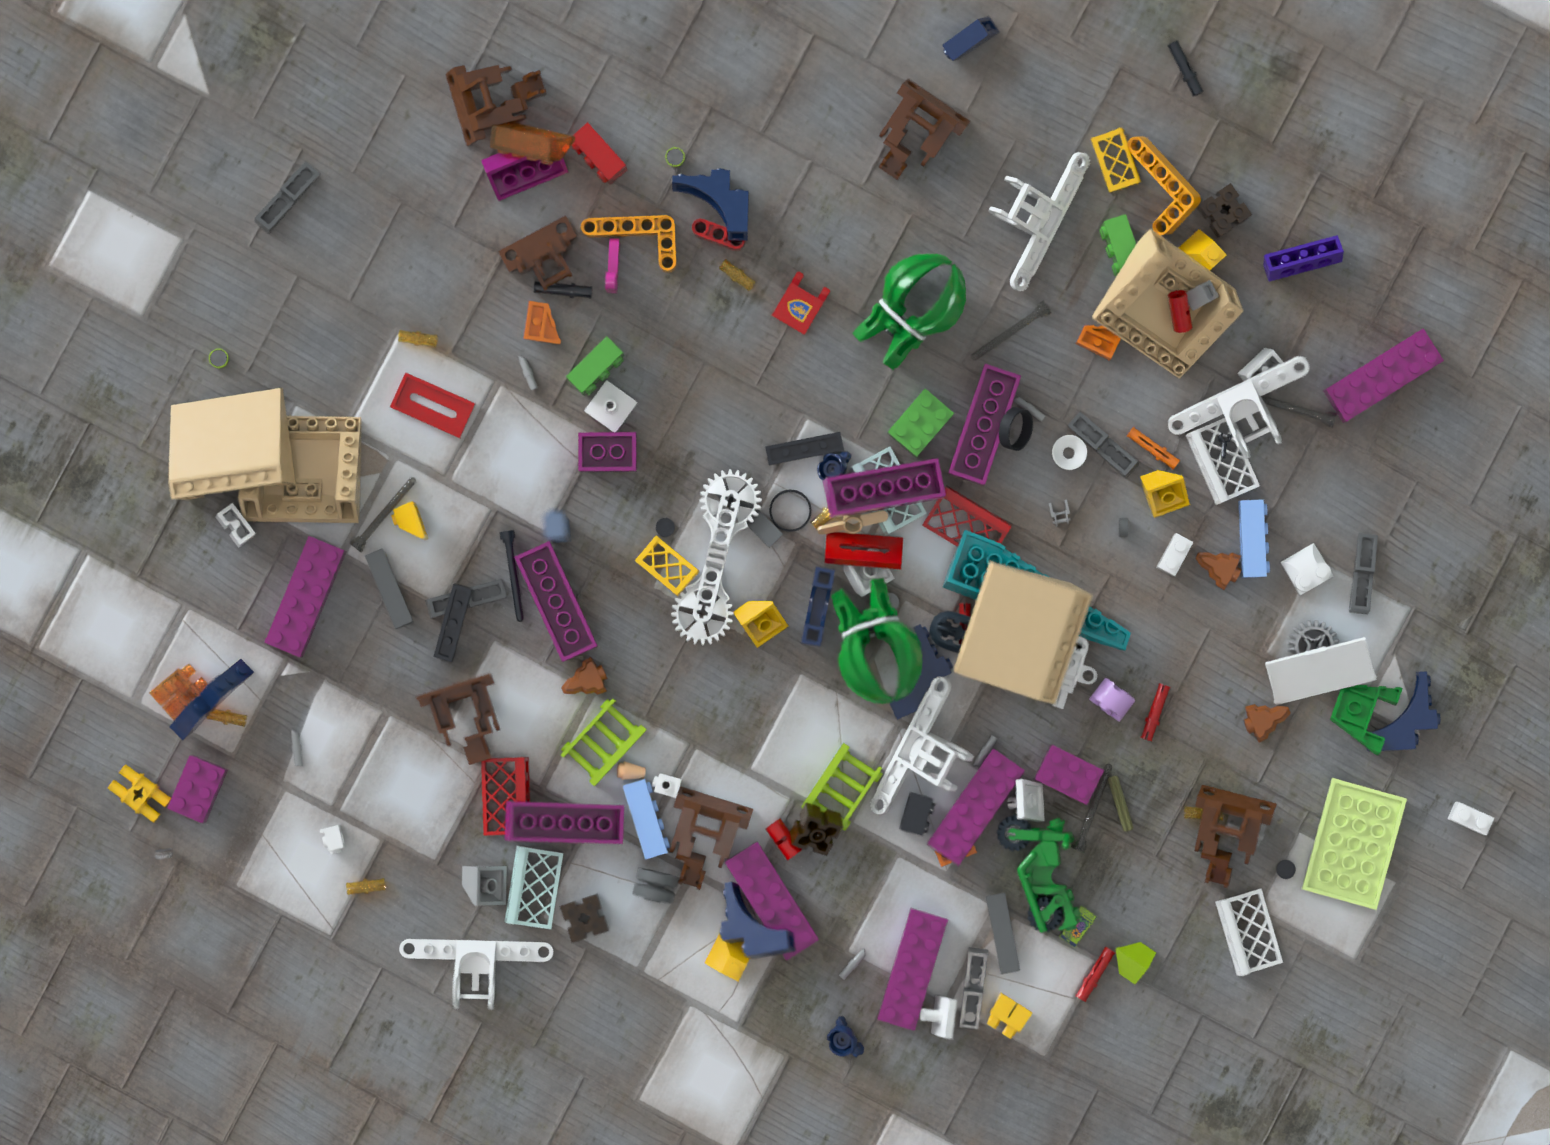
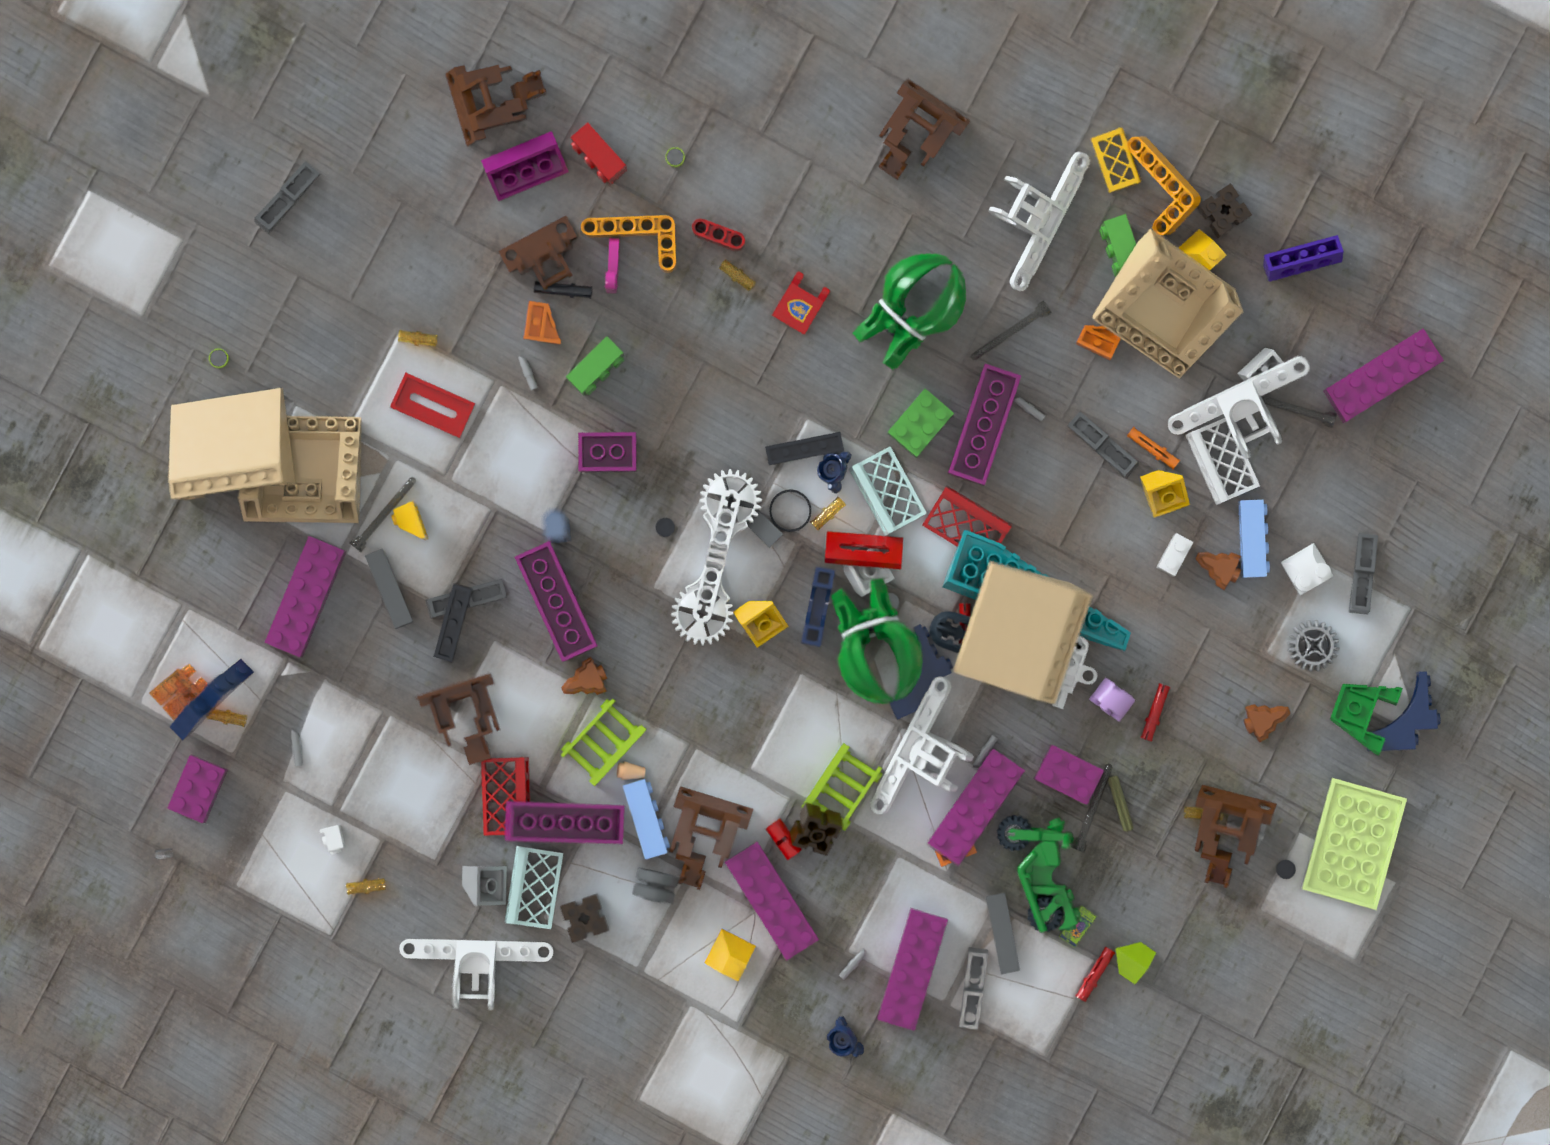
yellow pin [108,764,171,823] -> none
white brick [216,503,256,548] -> none
clear orange slope [490,123,576,164] -> none
black piece [499,530,524,622] -> none
white tile [584,380,638,432] -> none
yellow window [635,536,699,596] -> none
white brick [652,773,682,798] -> none
dark blue arch [672,168,749,241] -> none
dark blue arch [720,882,796,959] -> none
tan piece [817,510,889,535] -> none
magenta brick [823,458,946,519] -> none
black brick [899,792,935,836] -> none
white tile [920,995,957,1039] -> none
dark blue slope [942,17,999,61] -> none
yellow hips [987,992,1032,1039] -> none
black tyre [999,407,1033,451] -> none
white tile [1007,779,1044,822] -> none
light grey piece [1048,499,1071,527] -> none
white piece [1052,435,1087,470] -> none
dark grey tile [1119,518,1128,537] -> none
black pin [1167,40,1204,97] -> none
red pin [1168,290,1193,333] -> none
light grey panel [1187,280,1219,311] -> none
white fence [1215,889,1283,976] -> none
black hand [1218,433,1232,459] -> none
white door [1265,637,1377,705] -> none
white brick [1448,802,1494,836] -> none

